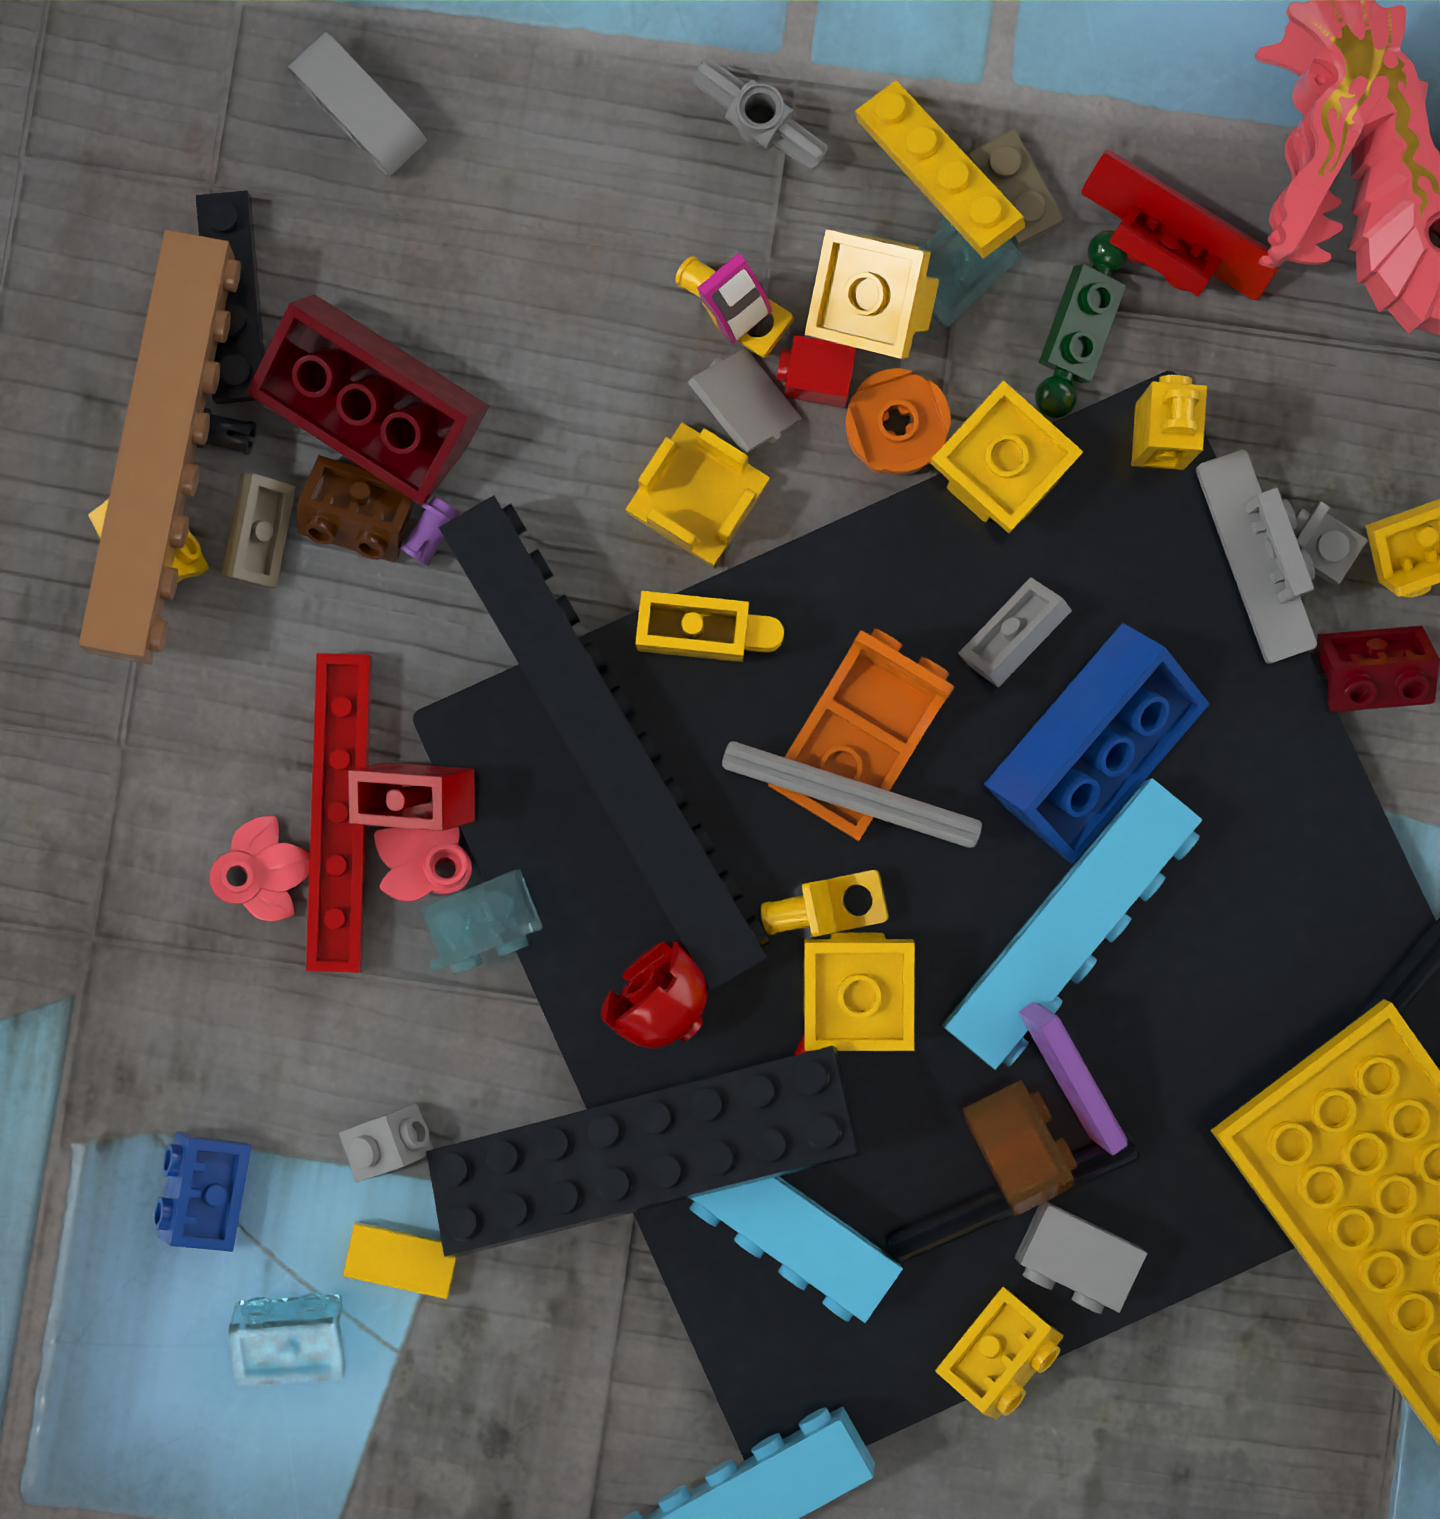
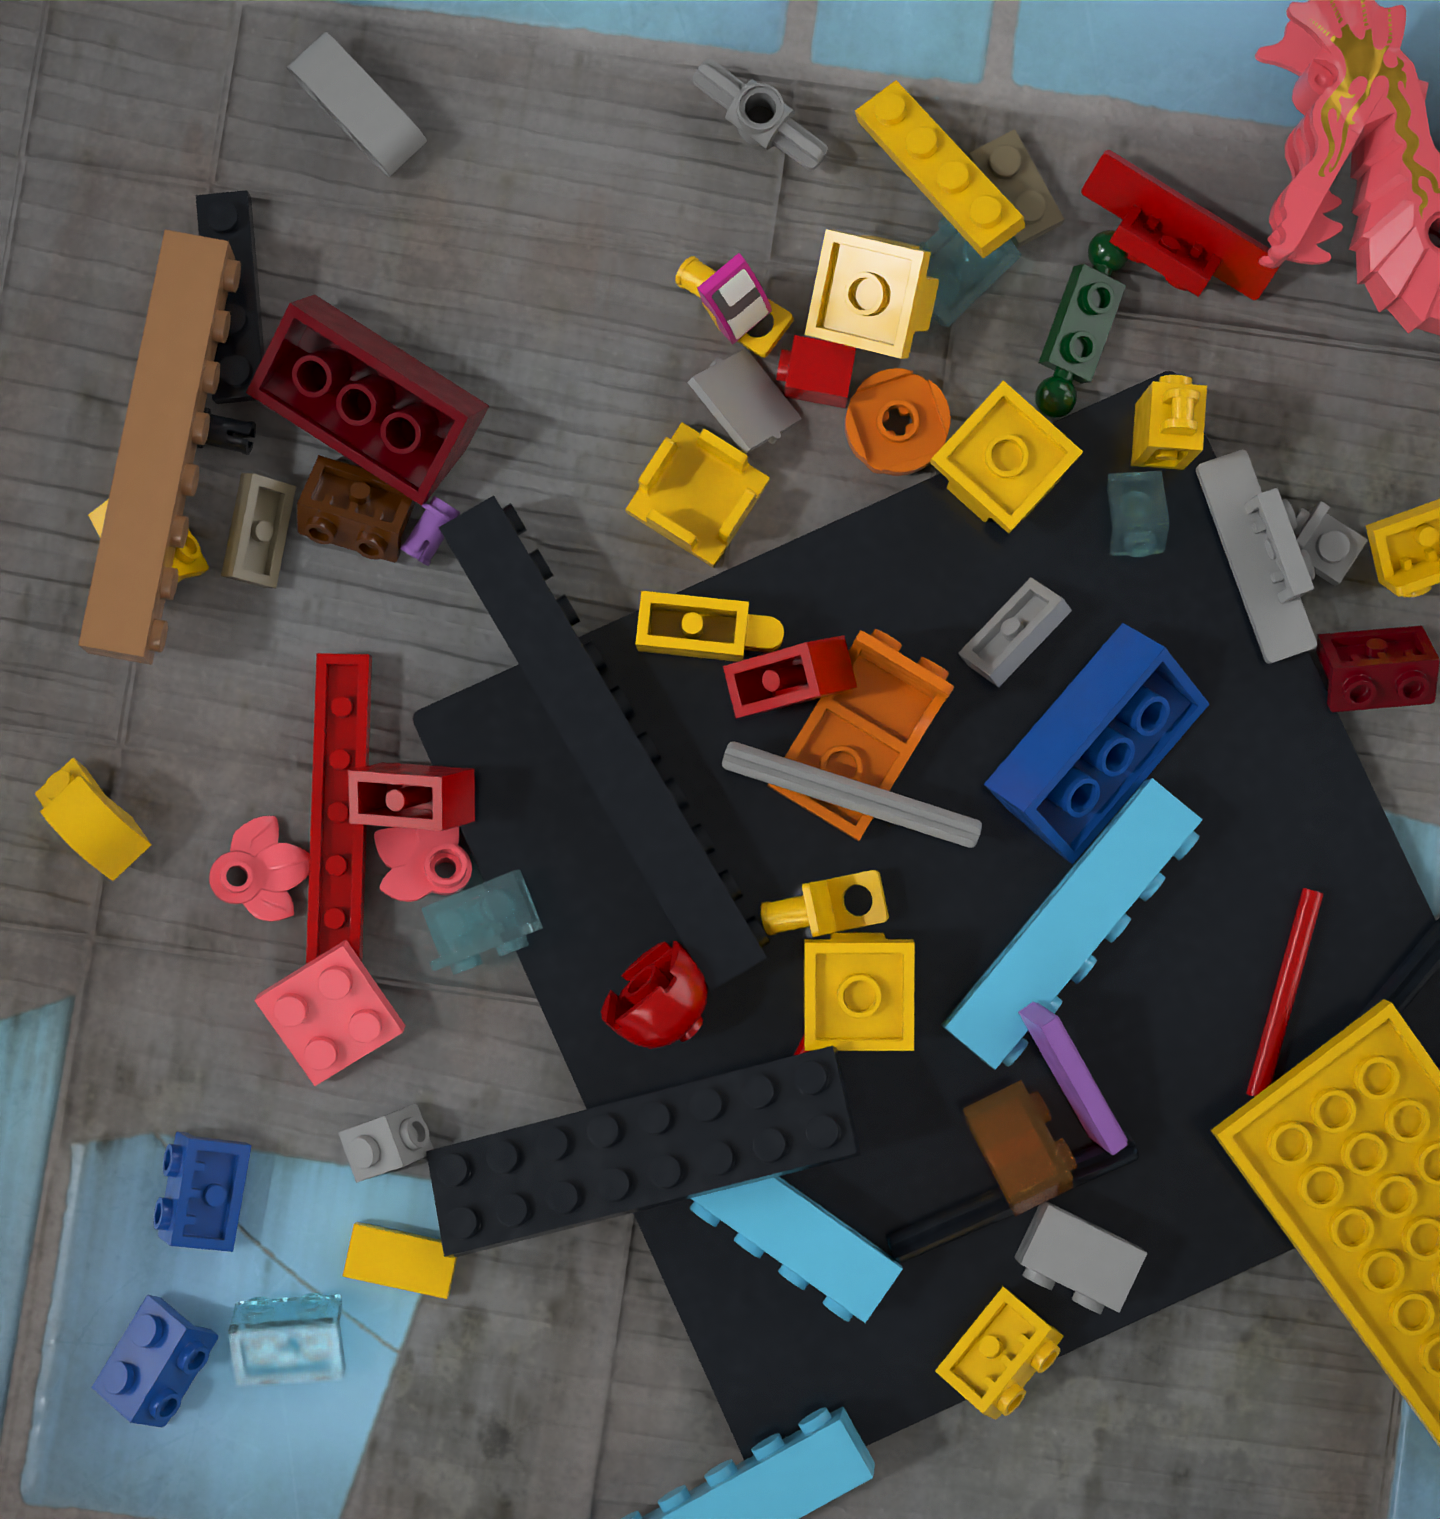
none -> yellow brick [34,757,152,881]
none -> blue bracket [91,1295,218,1428]
none -> coral plate [254,940,406,1086]
none -> red brick [723,635,858,718]
none -> clear light blue bracket [1107,471,1170,557]
none -> red bar [1246,888,1324,1097]

